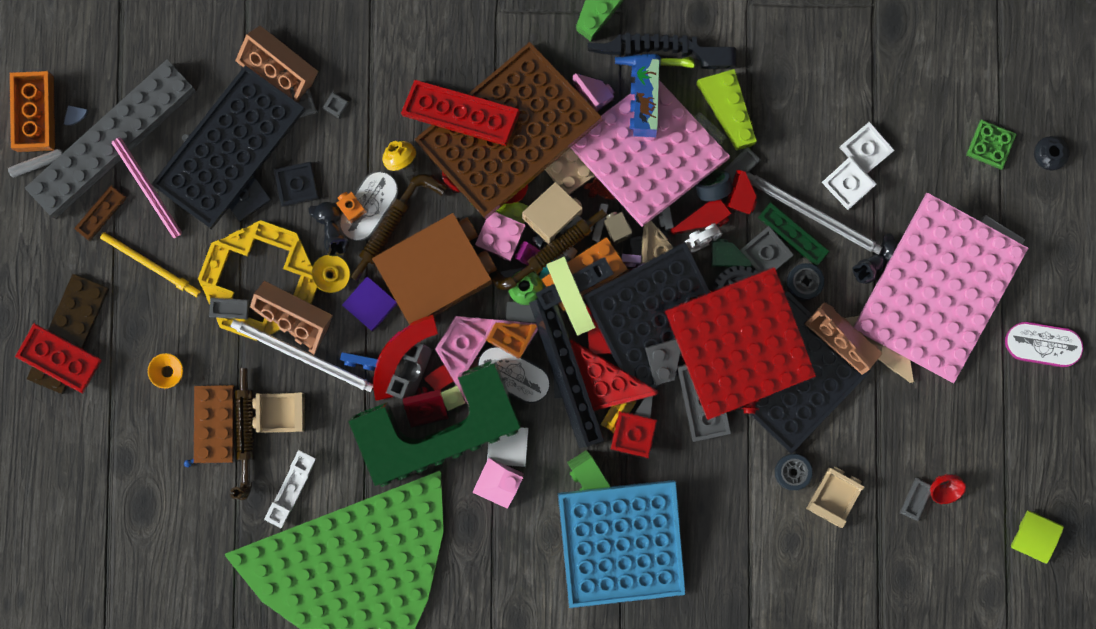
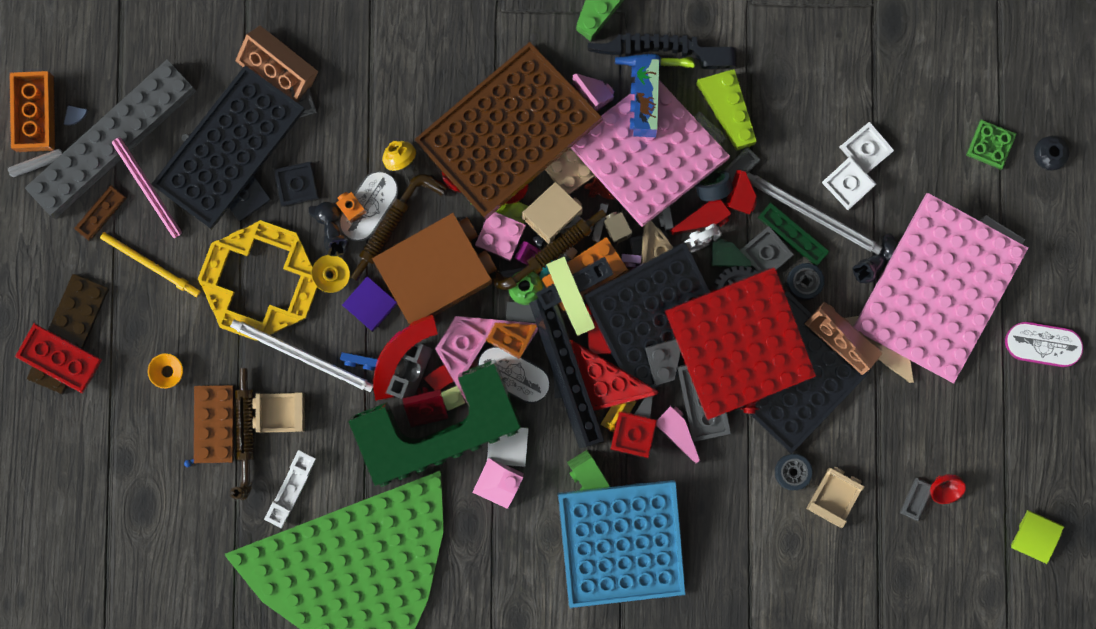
dark grey tile [209,298,250,320] -> none
nougat wedge [250,281,333,355] -> none
dark grey tile [323,92,349,119] -> none
red plate [401,80,520,146] -> none
none -> bright pink slope [656,406,700,463]

